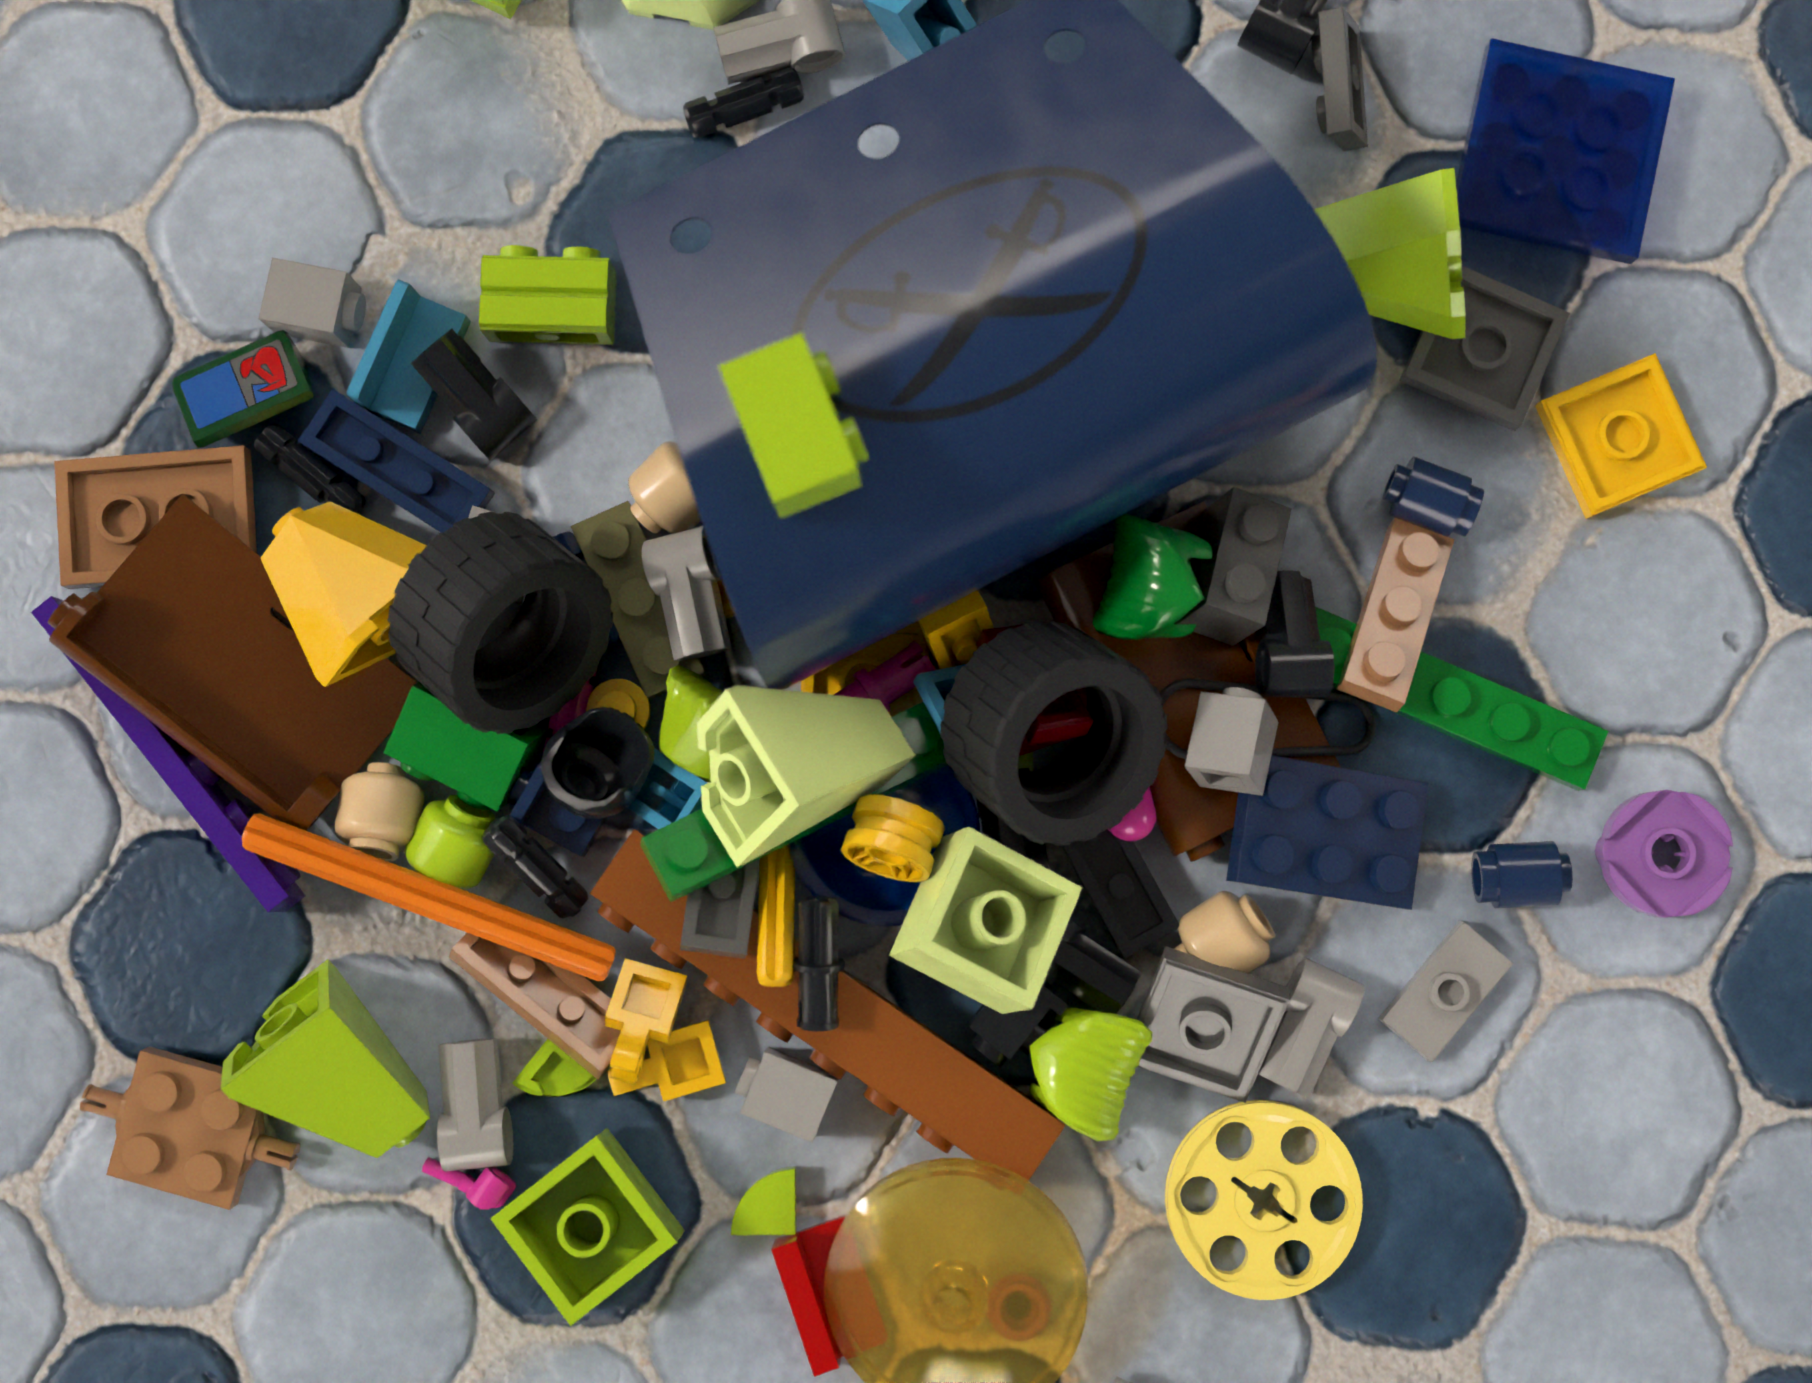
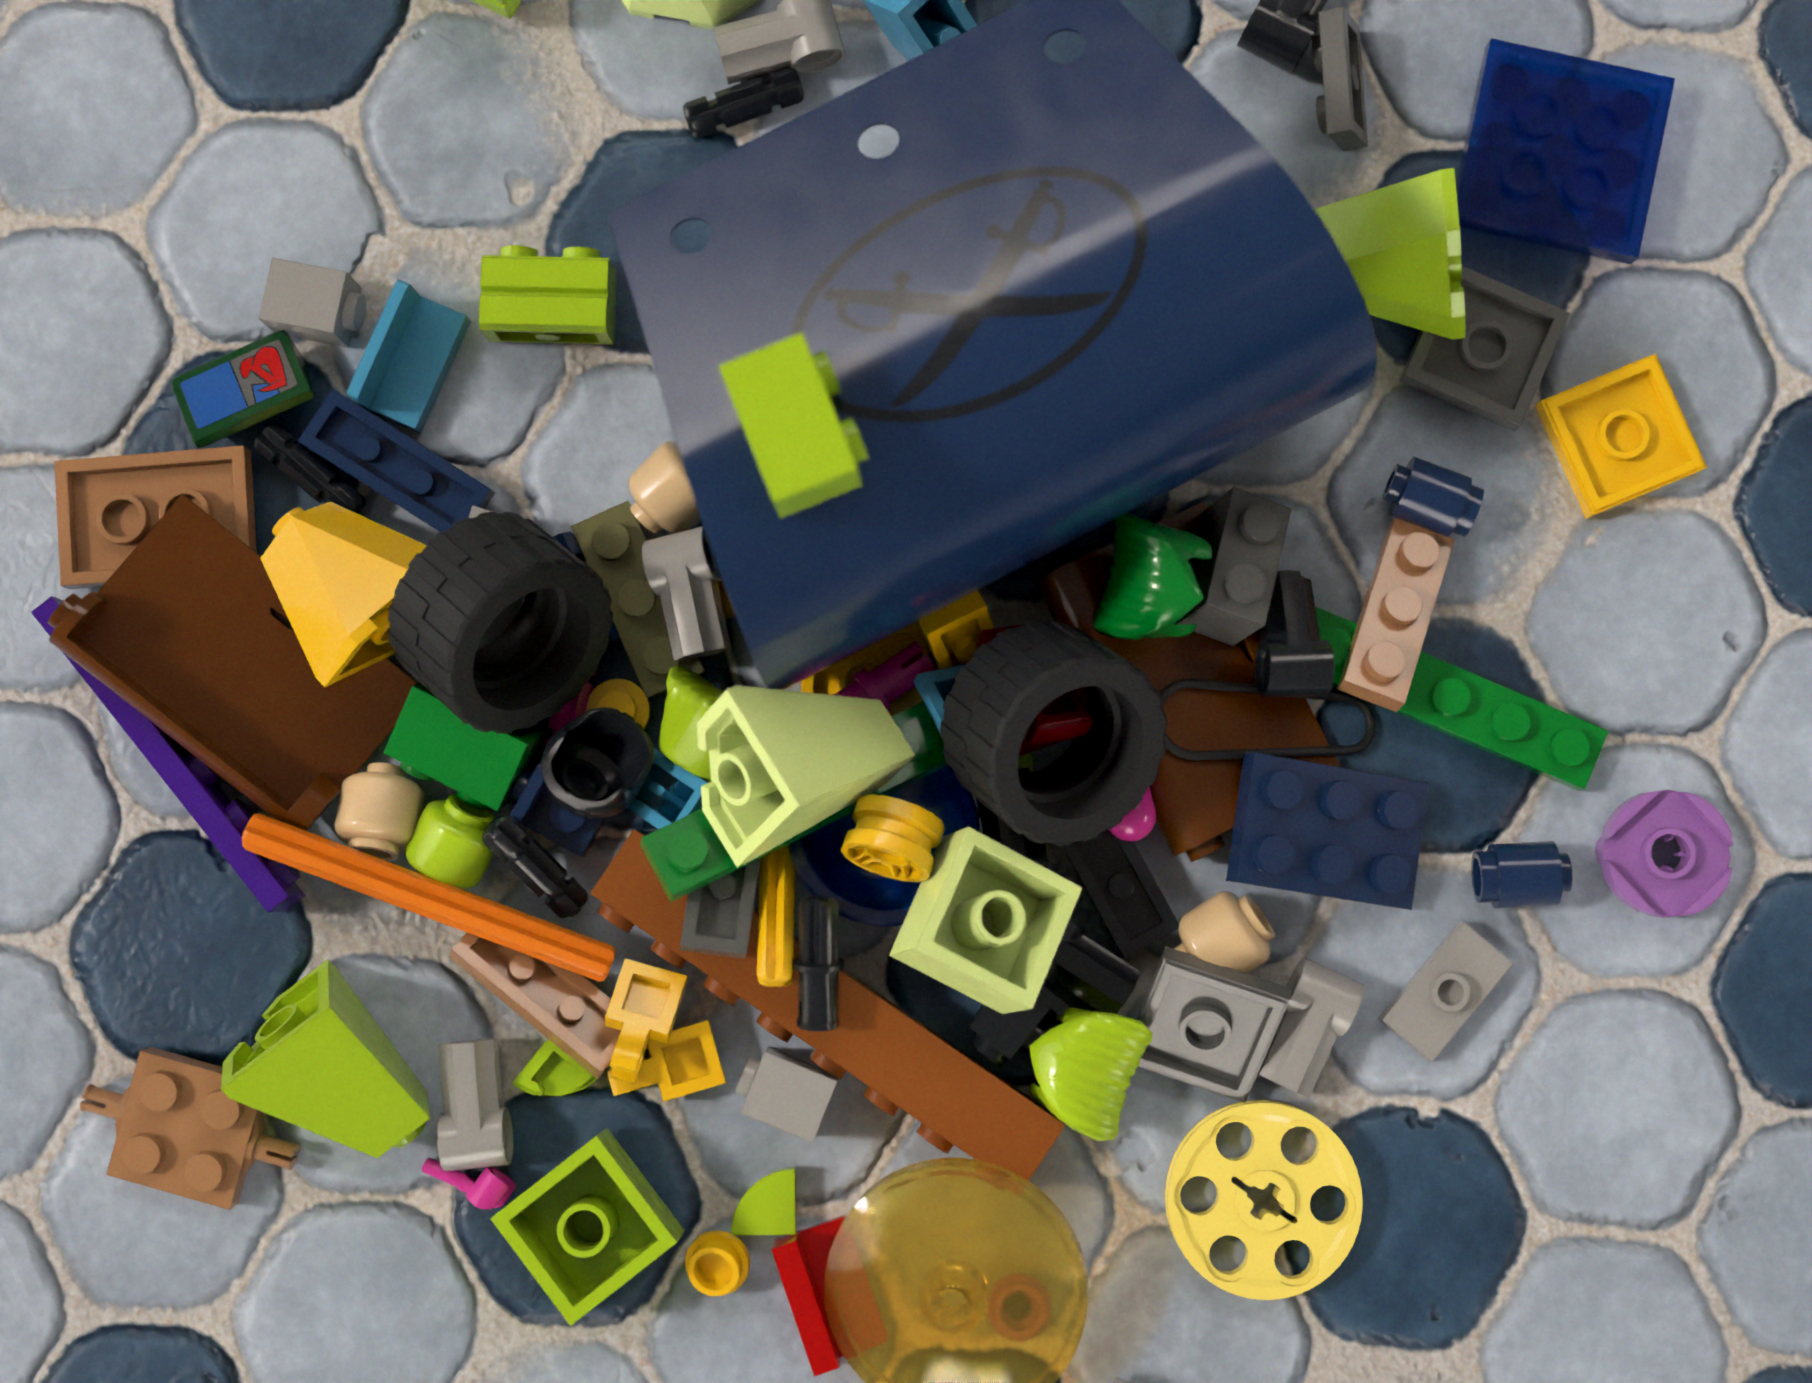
black piece [411,328,538,461] -> none
light grey brick [1185,687,1278,796] -> none
none -> yellow plate [685,1230,751,1296]

